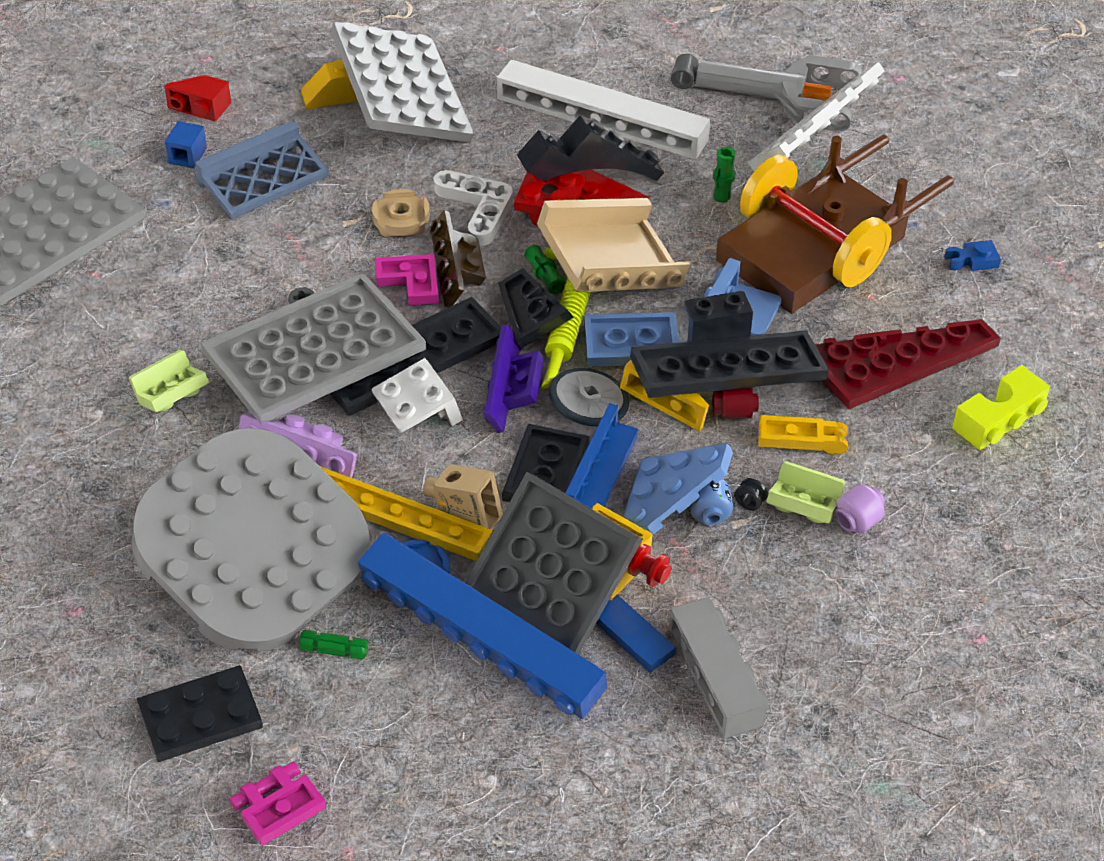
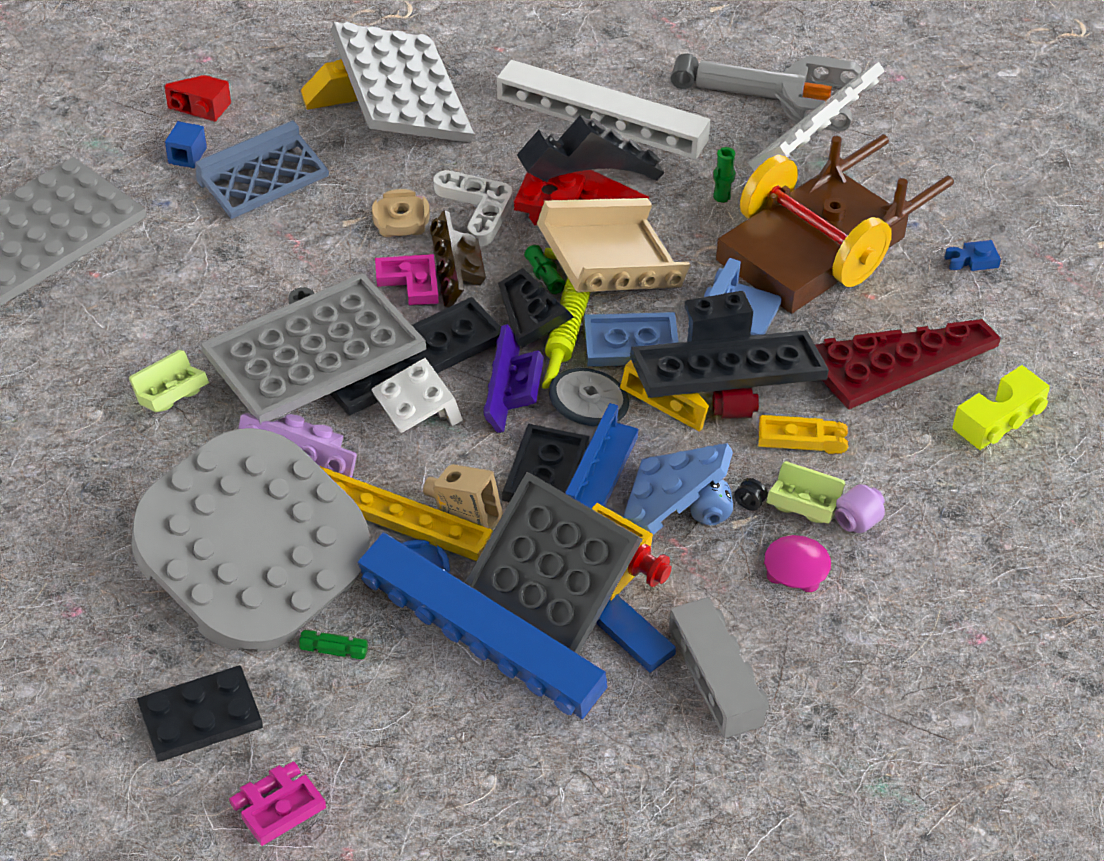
none -> dark pink dish [764,535,831,592]

